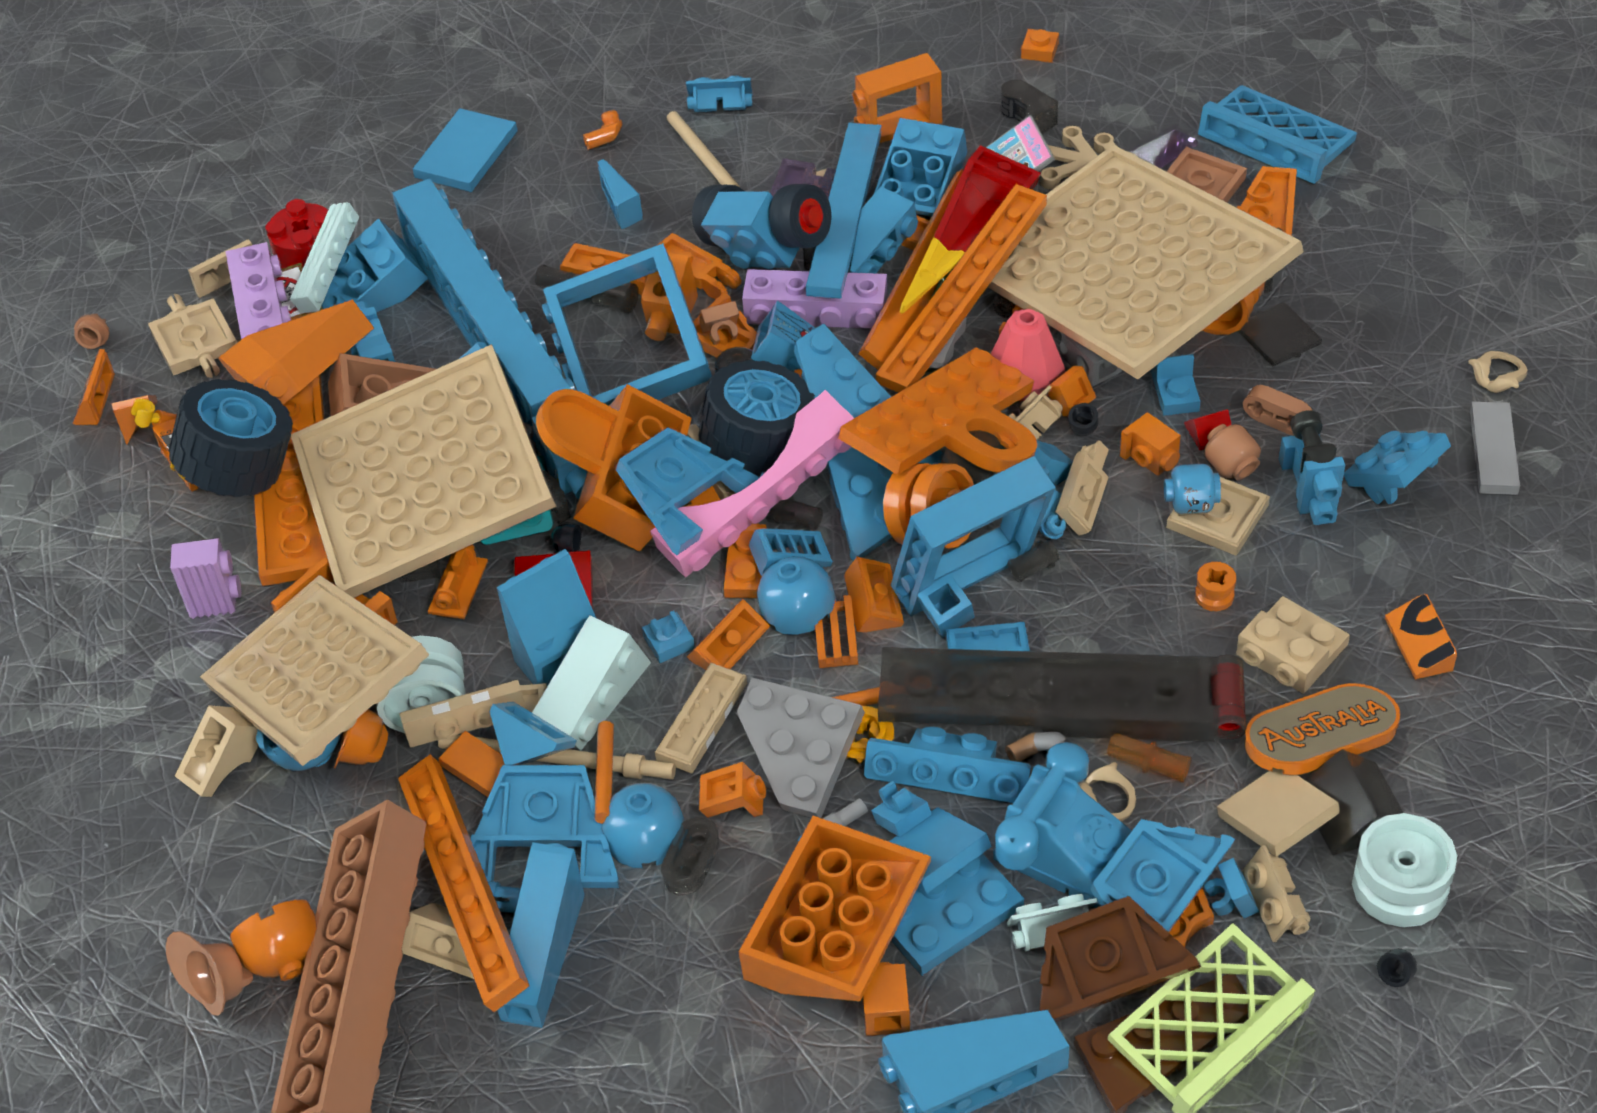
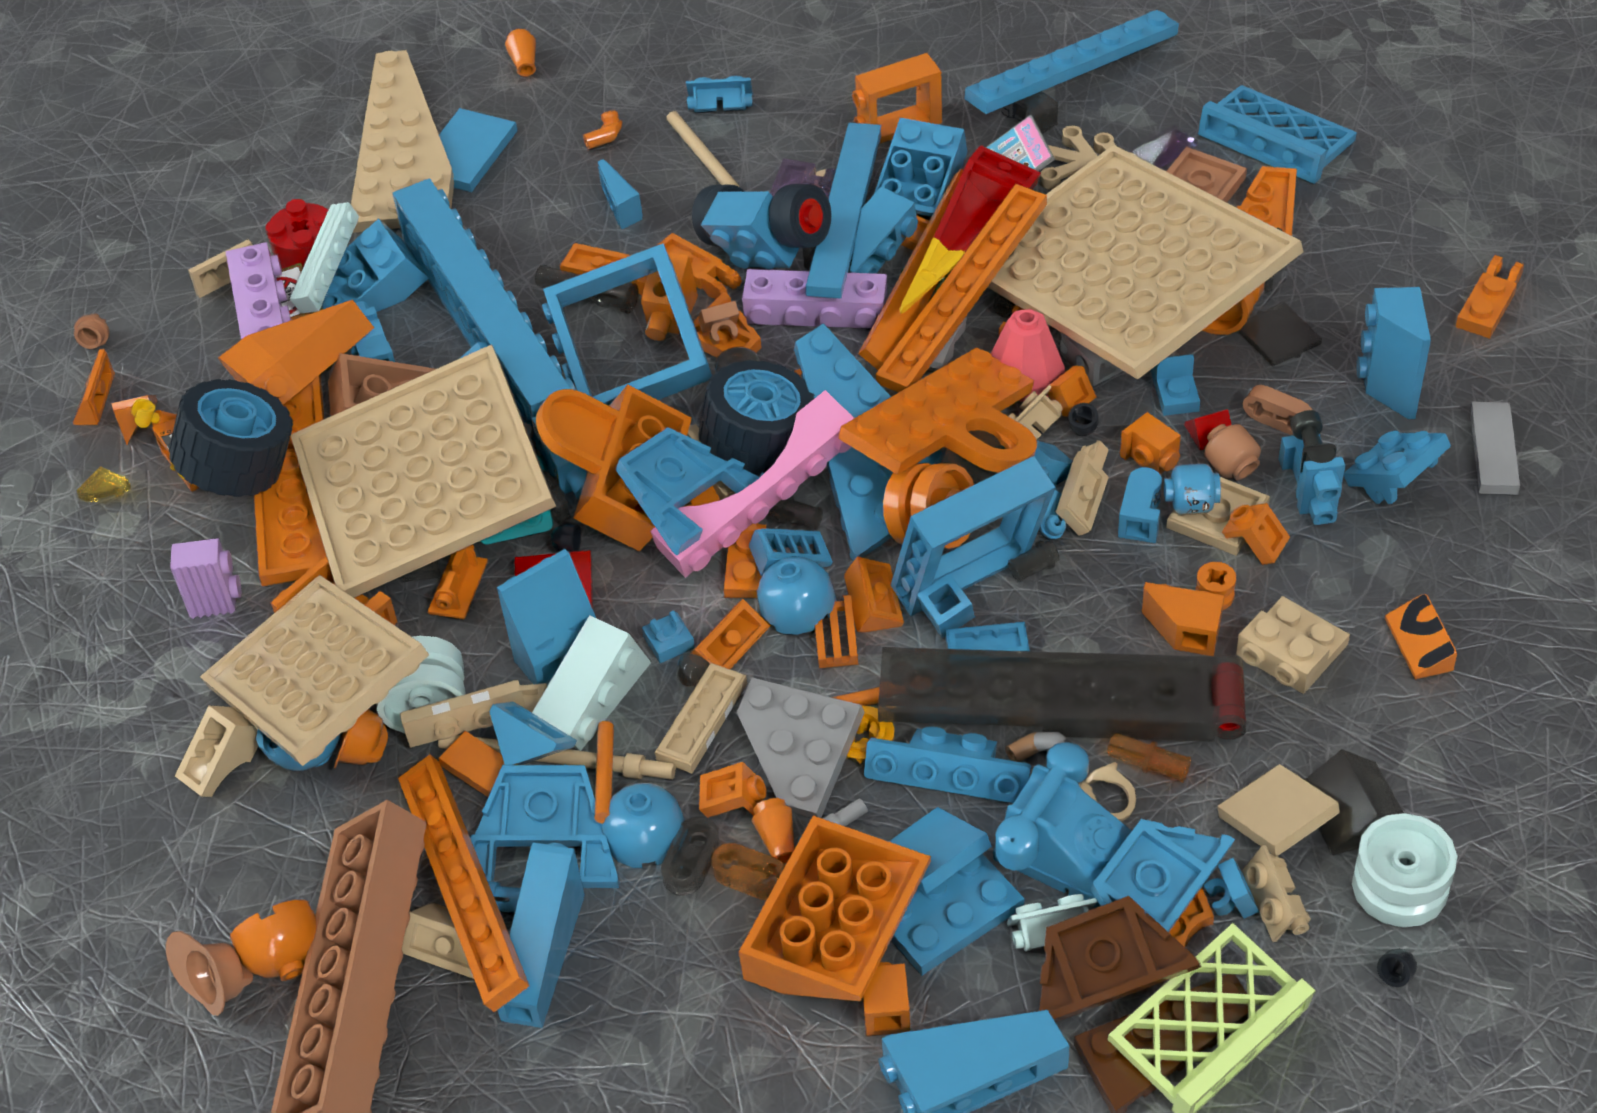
tan plate [148,294,237,378] -> none
dark azure torso [751,301,816,371] -> none
dark azure tile [871,781,932,837] -> none
orange plate [1021,29,1059,63] -> none
tile [1245,683,1400,775] -> none
tan piece [1469,351,1528,393] -> none
none -> clear yellow tile [76,466,131,502]
none -> tan wing [351,50,454,233]
none -> orange cone [505,29,536,77]
none -> clear smoke hinge [676,654,710,687]
none -> clear orange beam [711,843,785,901]
none -> orange cone [752,798,795,864]
none -> dark azure plate [964,10,1179,114]
none -> dark azure leg [1118,467,1162,543]
none -> orange slope [1142,582,1224,657]
none -> orange bracket [1222,503,1290,565]
none -> dark azure slope [1356,287,1431,419]
none -> orange hinge [1455,255,1524,339]

